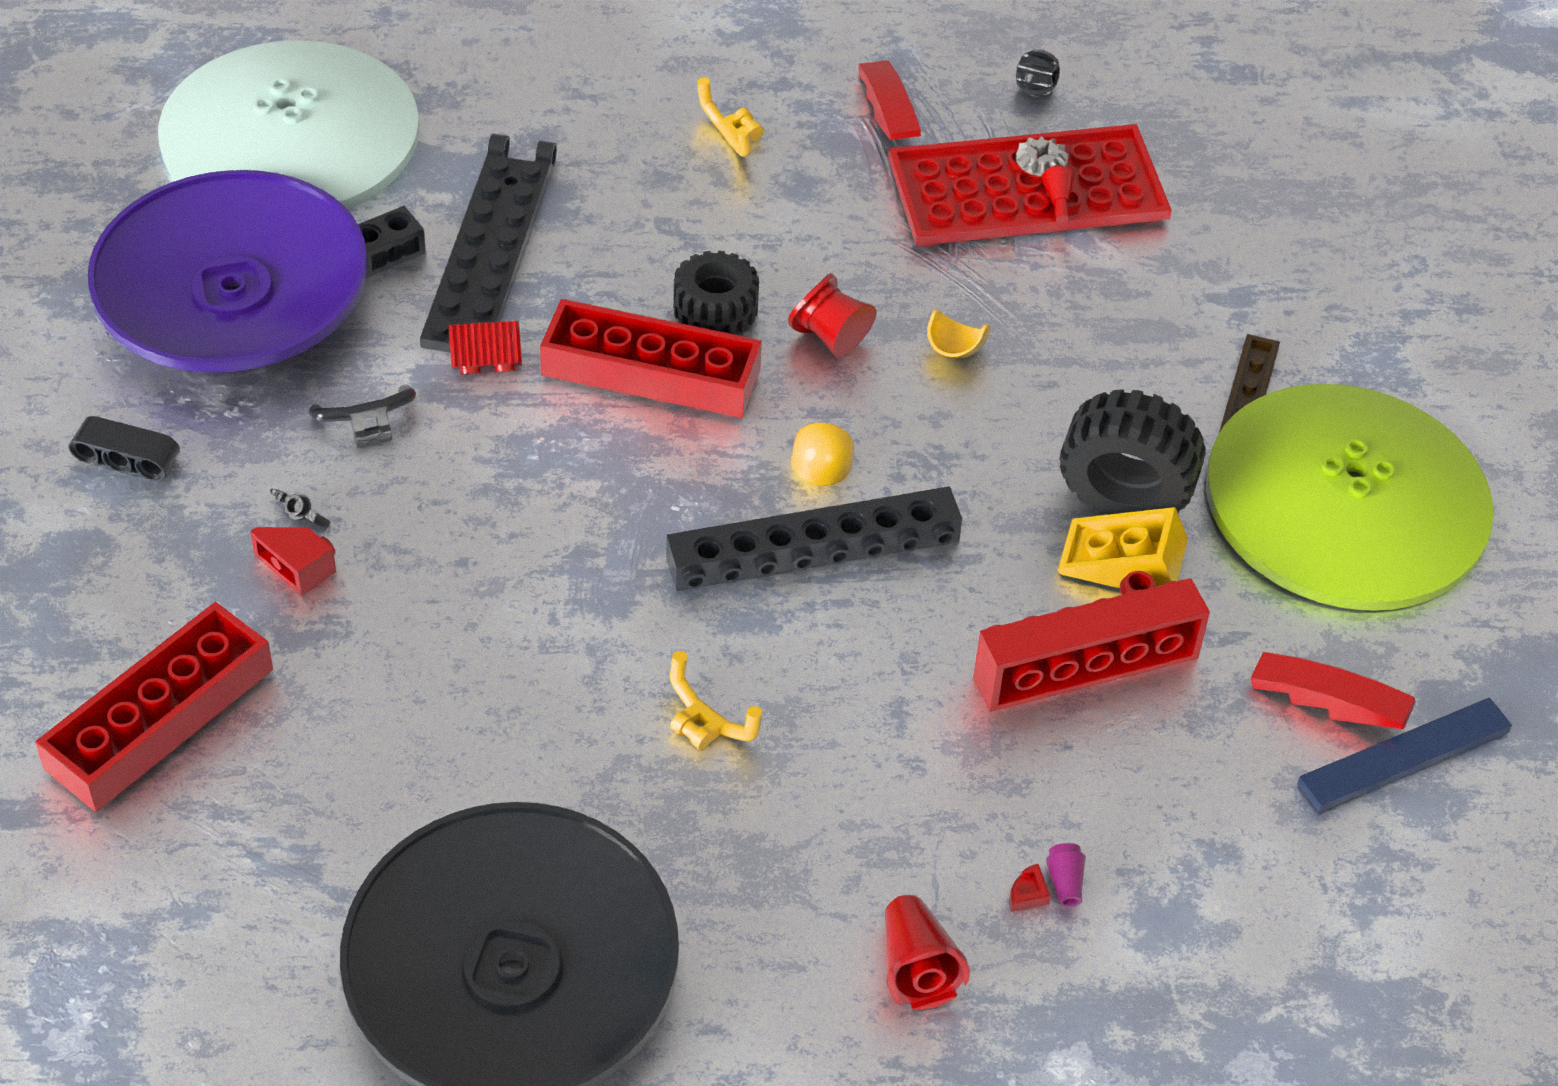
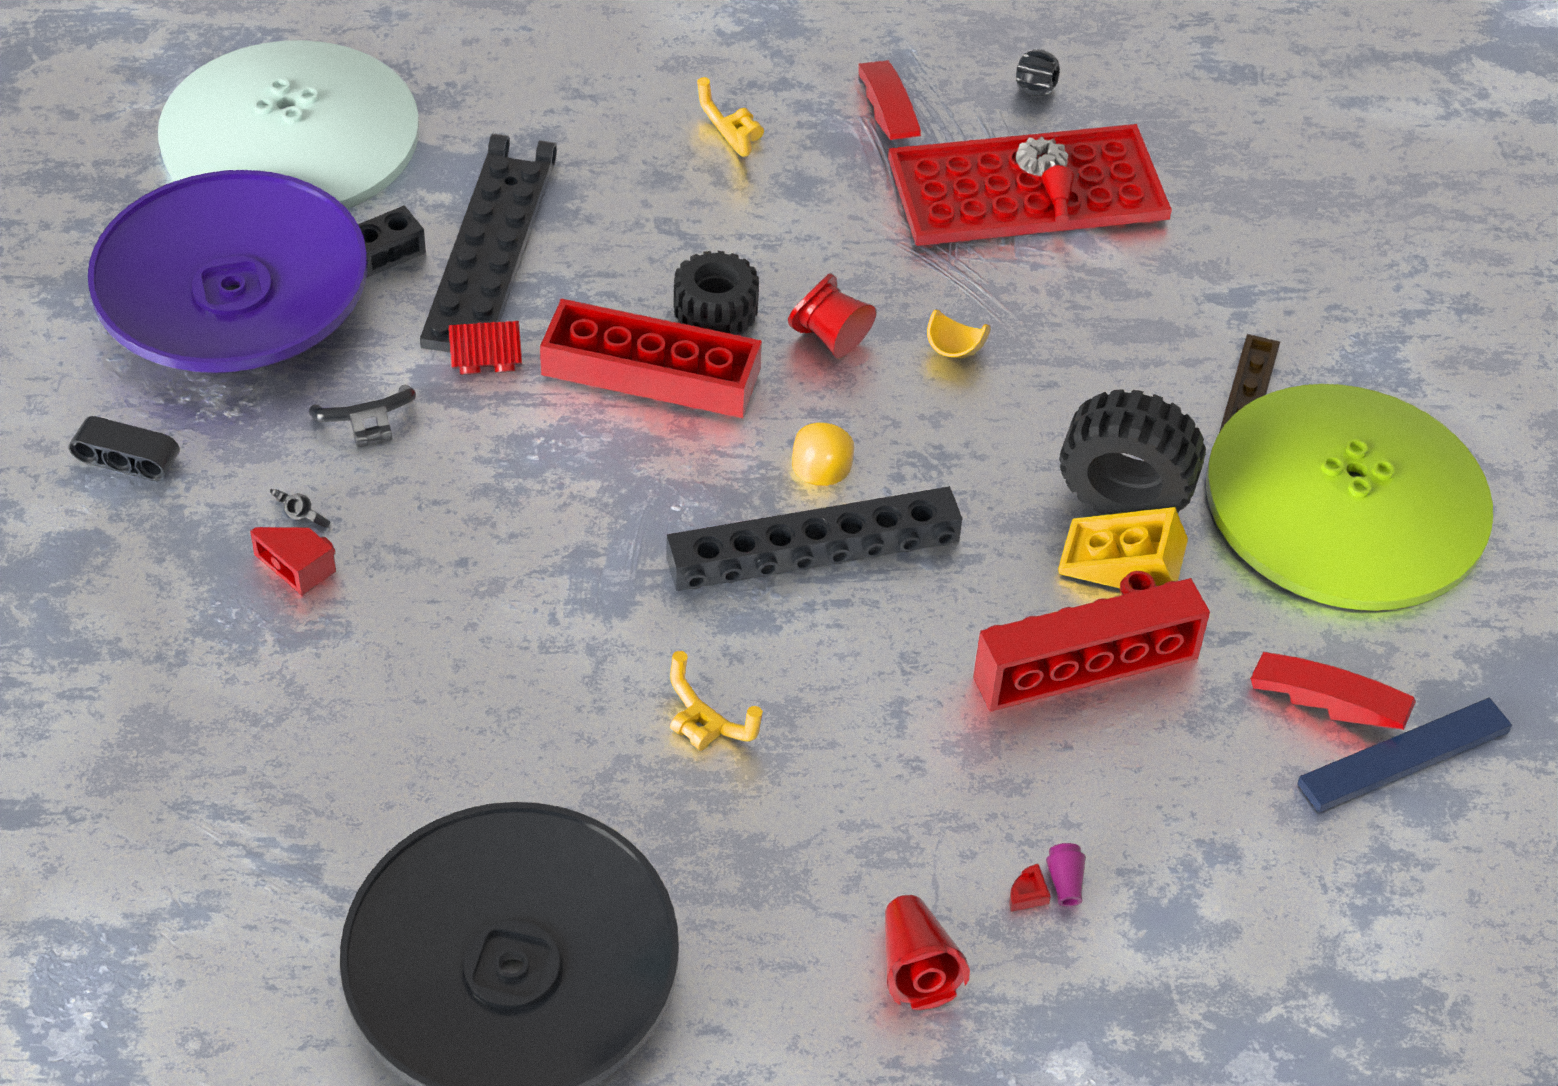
red brick [35,601,273,812] -> none

